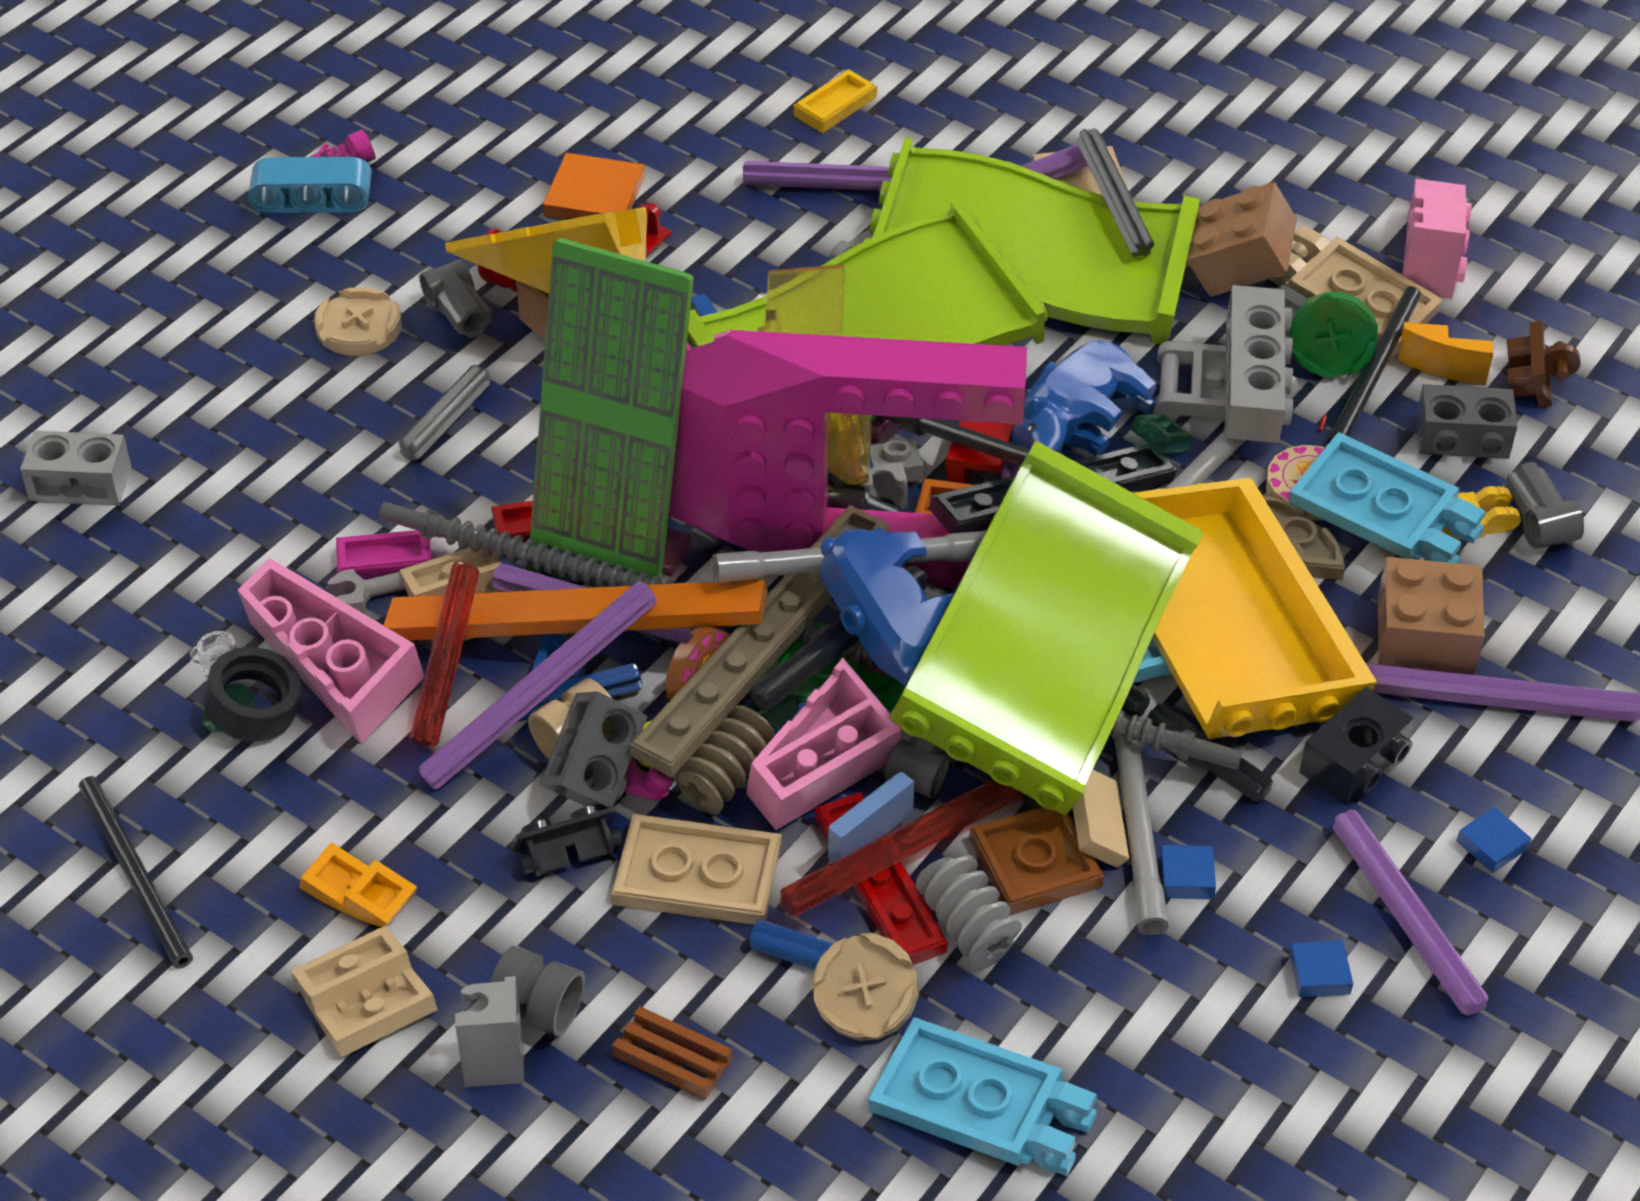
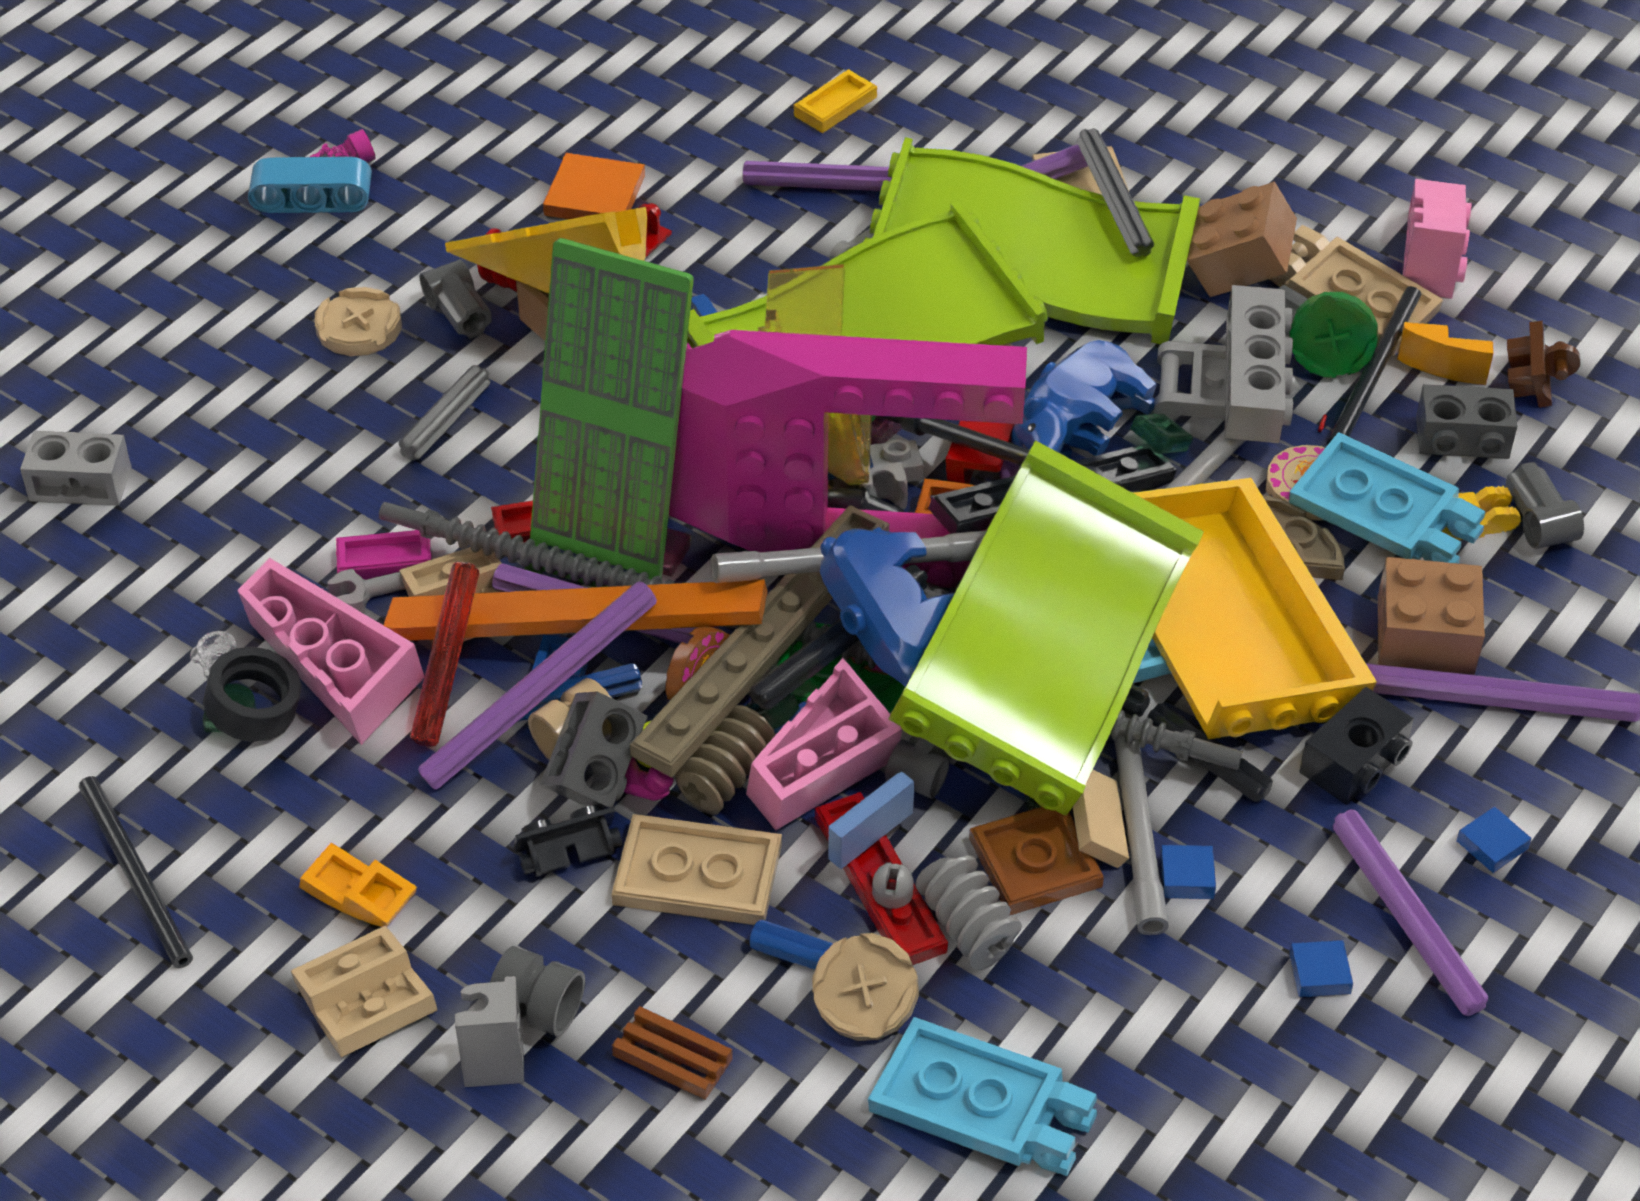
clear red axle [779,779,1025,916] -> none
none -> light grey hinge [872,862,914,909]

